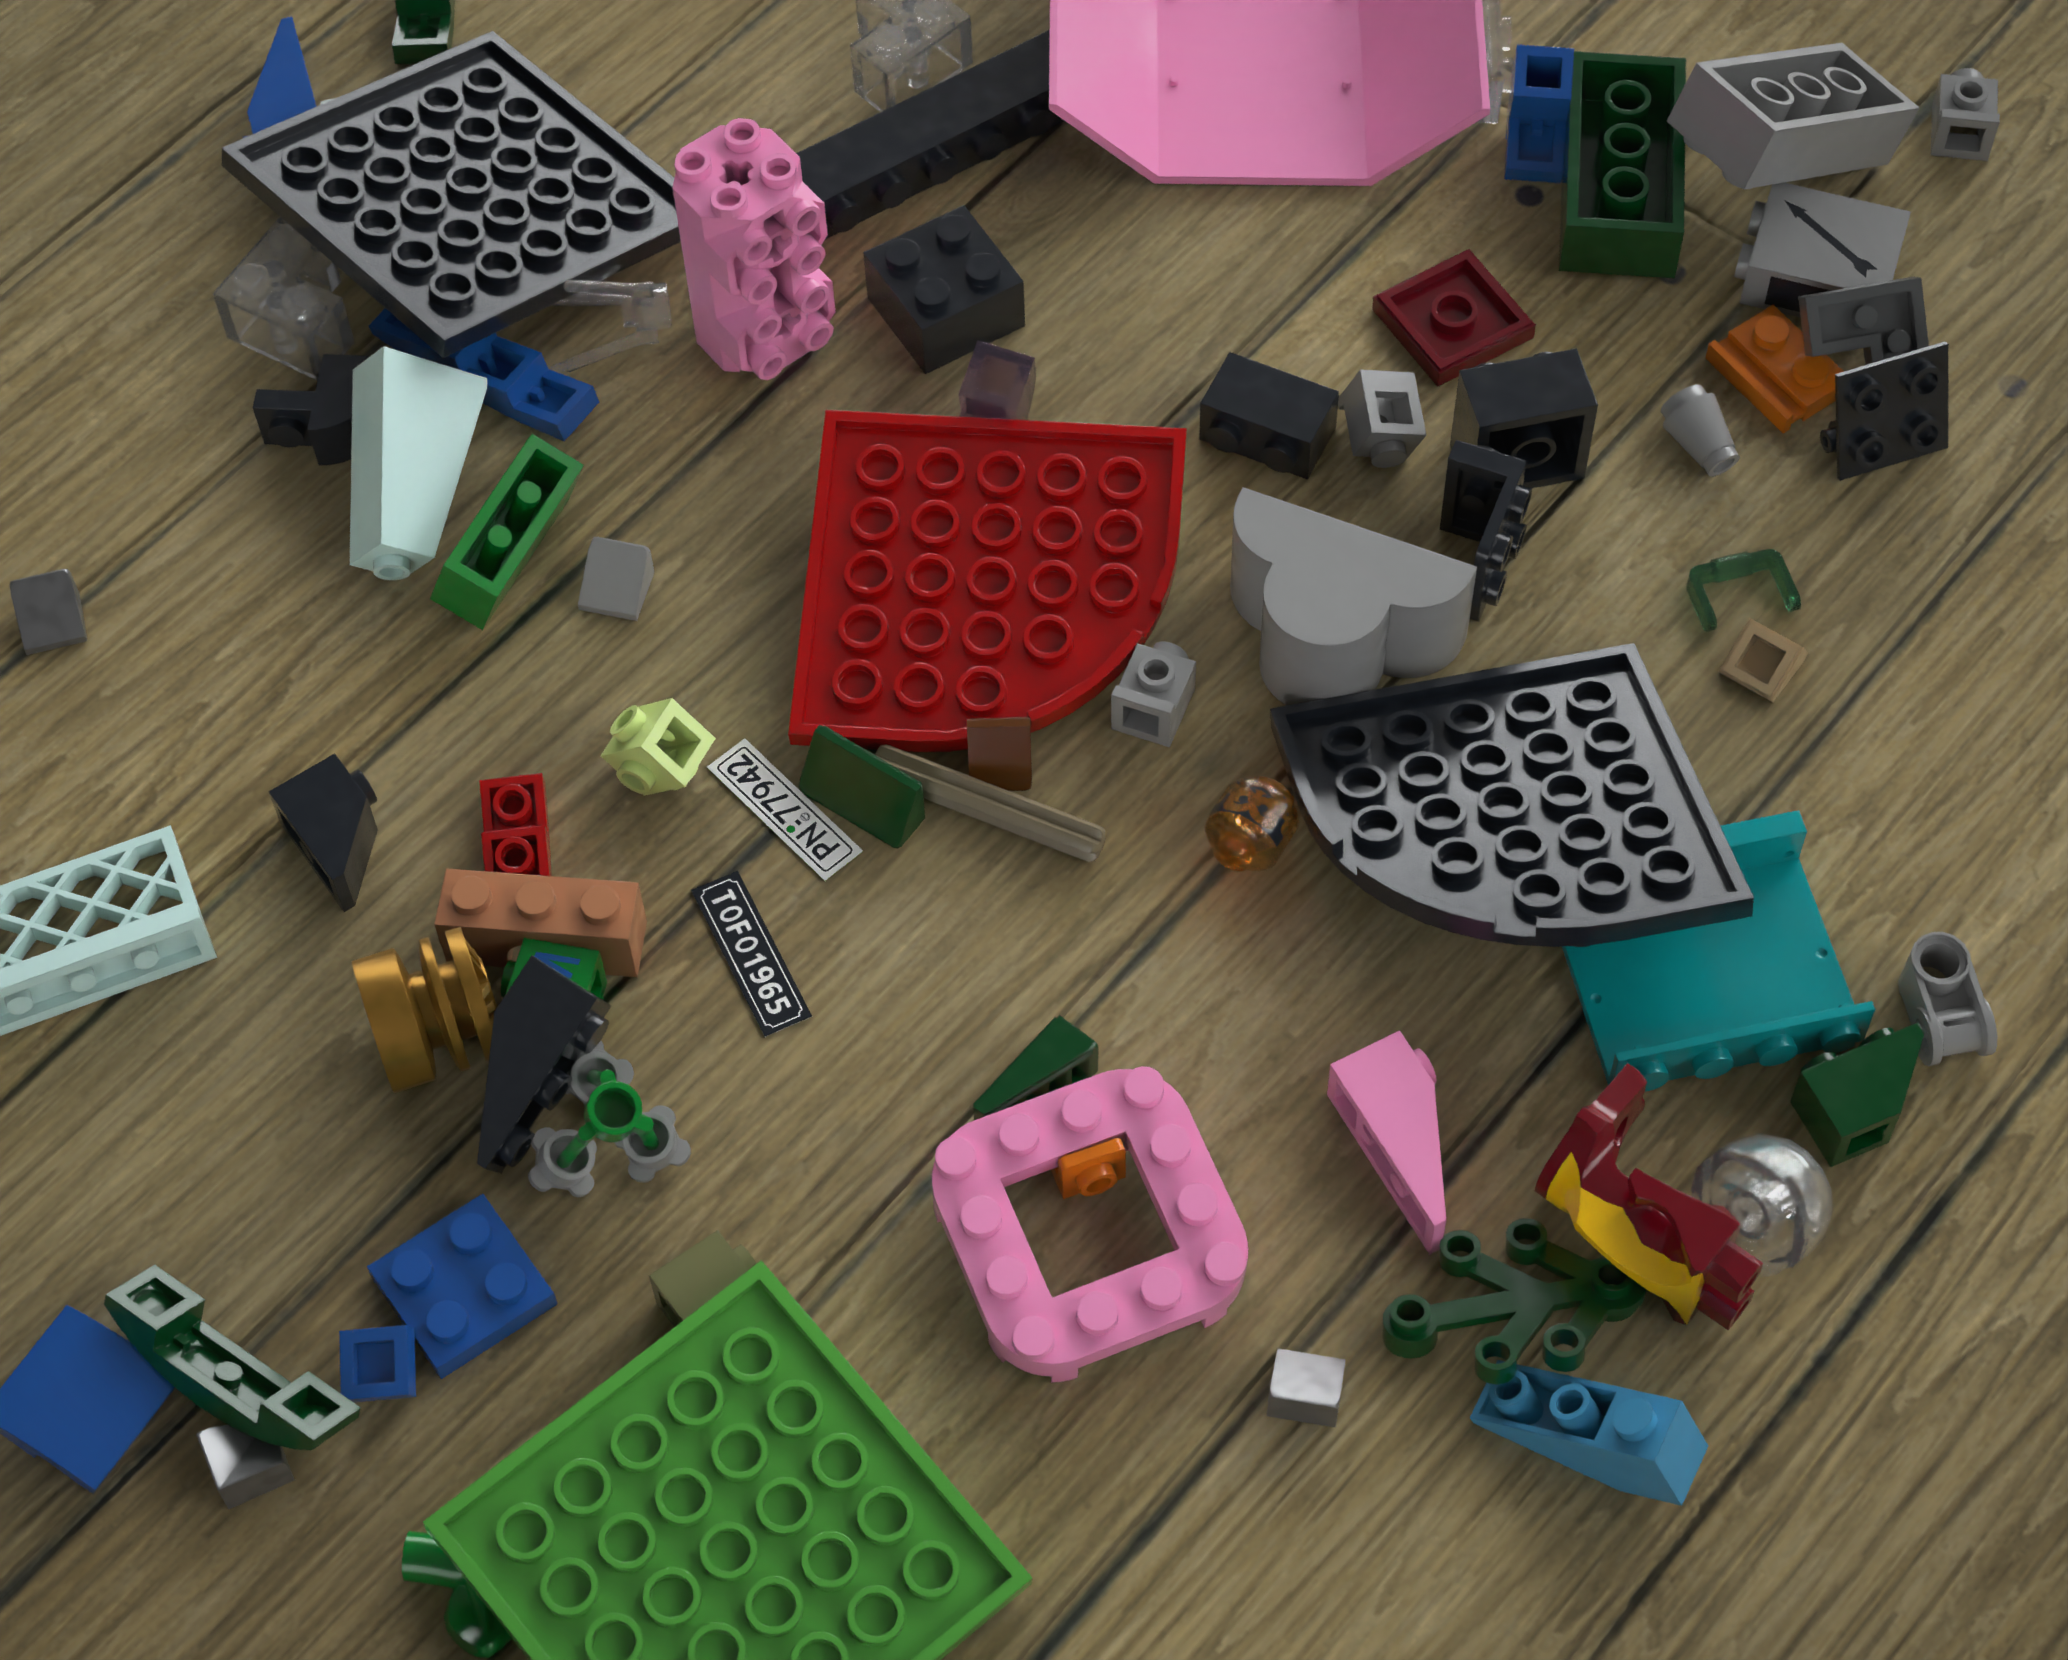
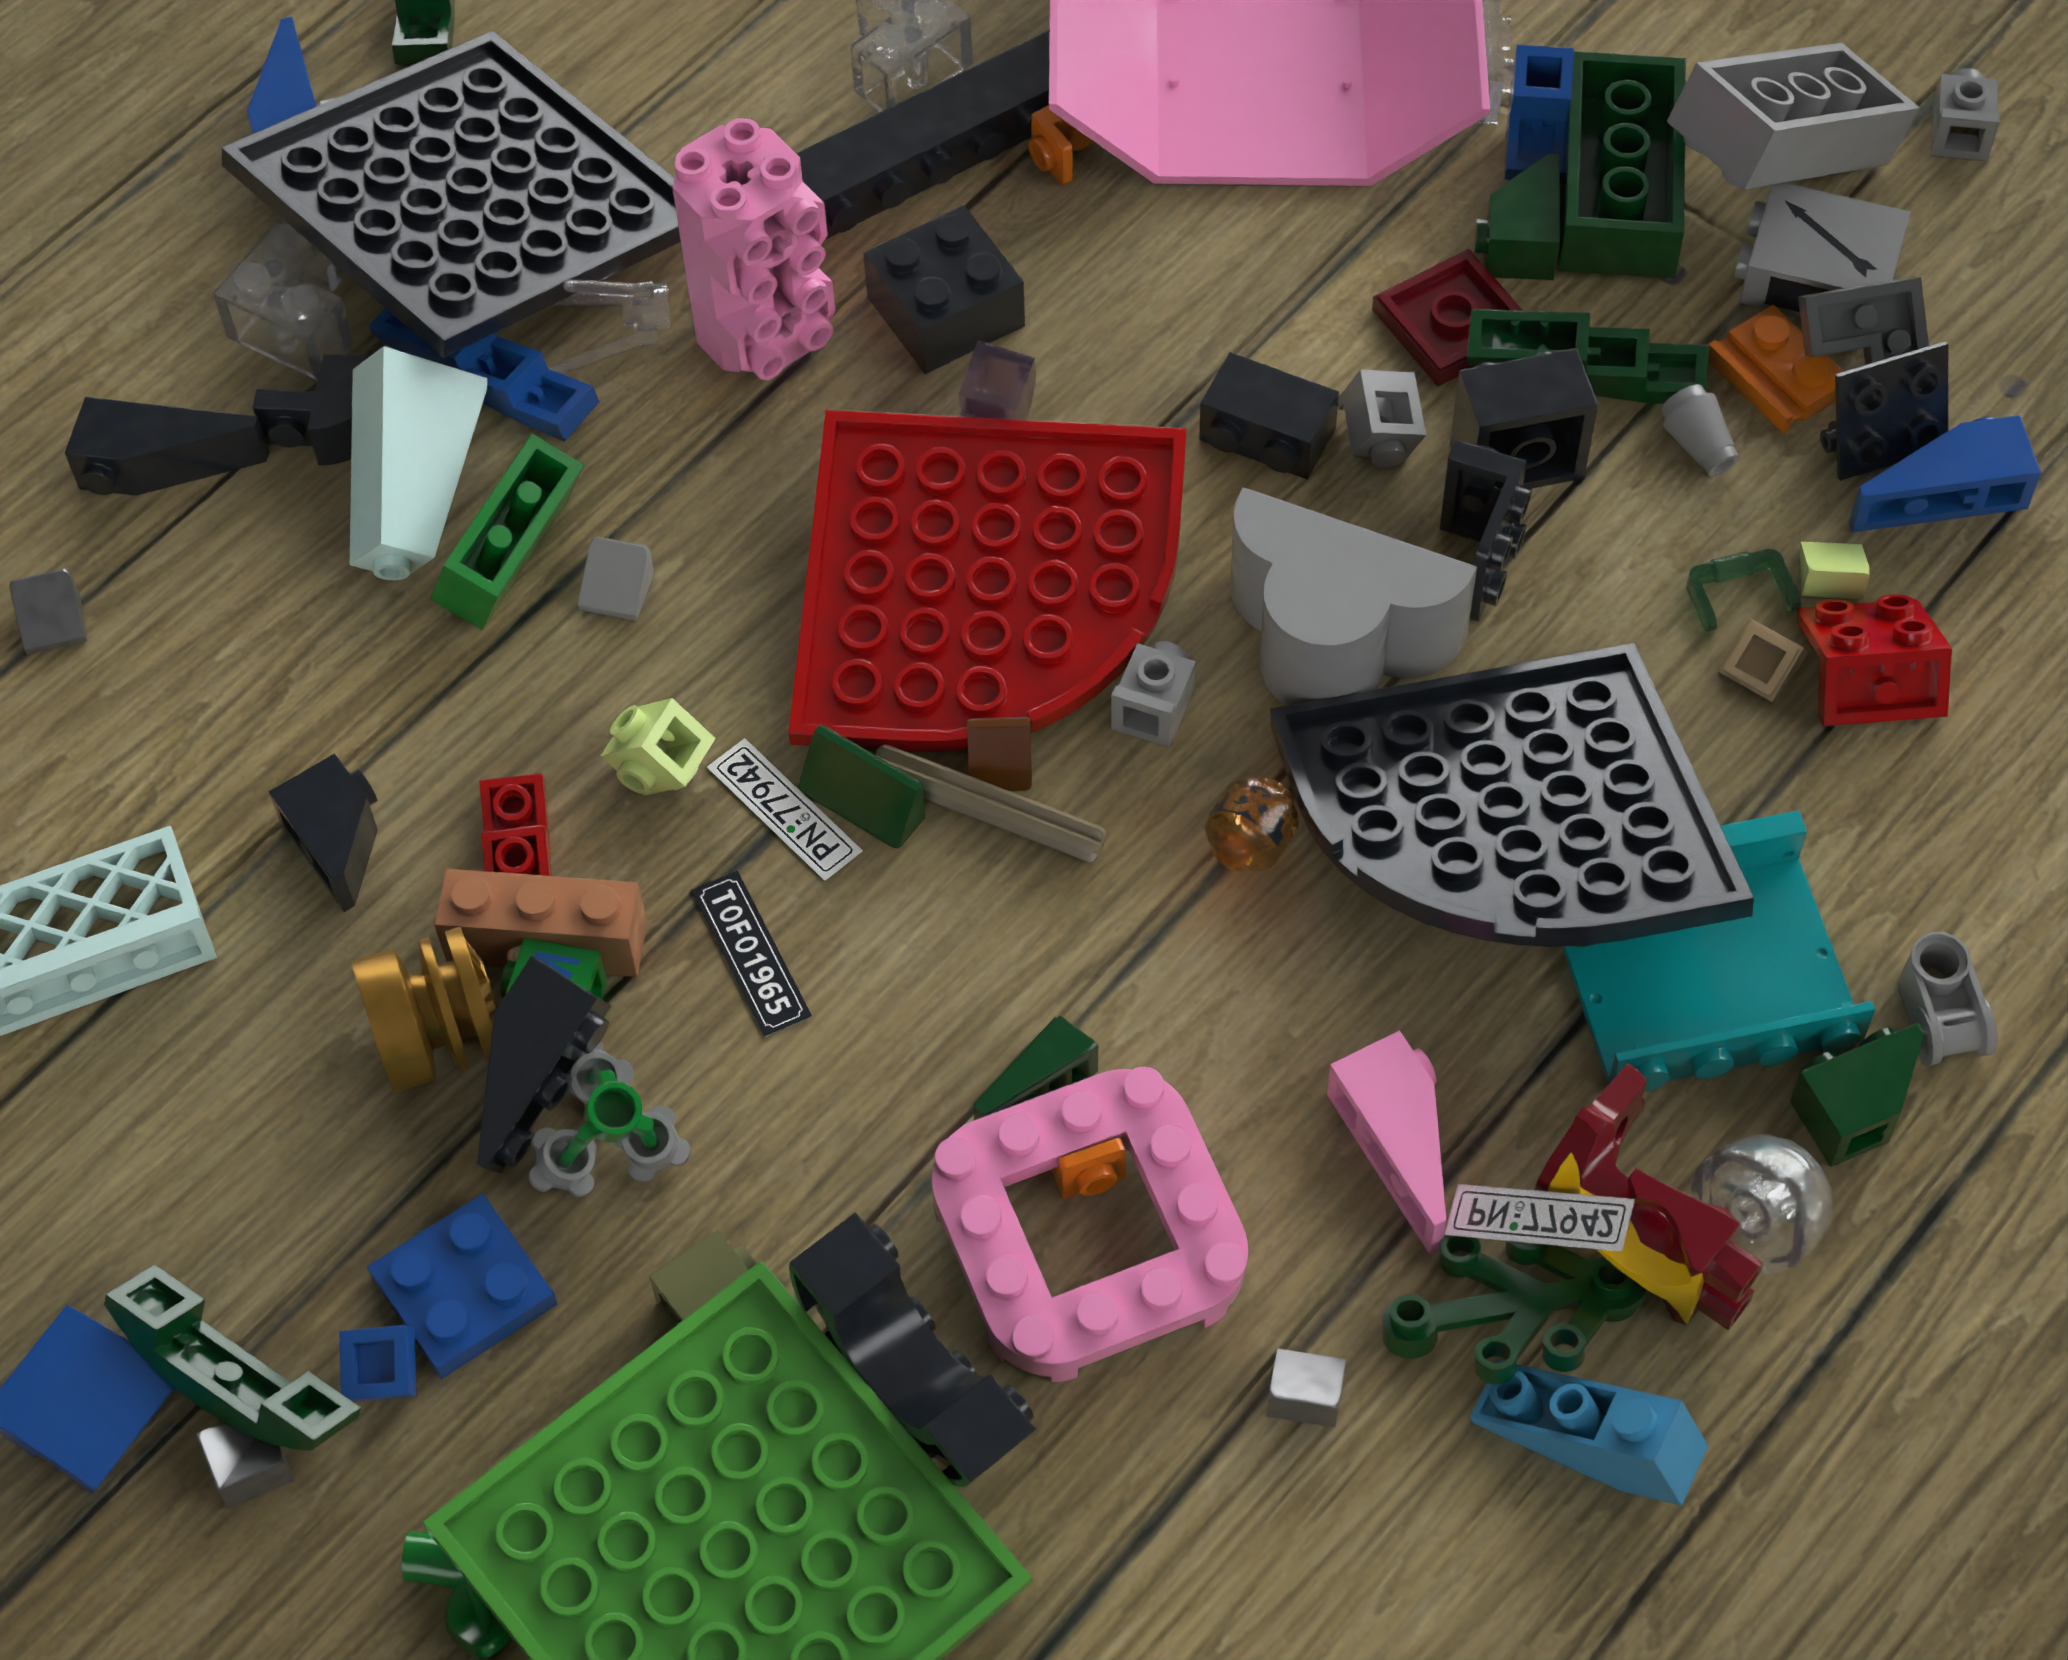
none -> black slope [65,397,270,496]
none -> black brick [789,1212,1036,1487]
none -> orange bracket [1028,105,1093,186]
none -> clear sticker [1445,1184,1635,1252]
none -> dark green slope [1467,309,1709,404]
none -> dark green slope [1474,154,1560,280]
none -> red bracket [1797,594,1952,726]
none -> yellowish green slope [1799,541,1870,599]
none -> blue slope [1849,415,2041,532]

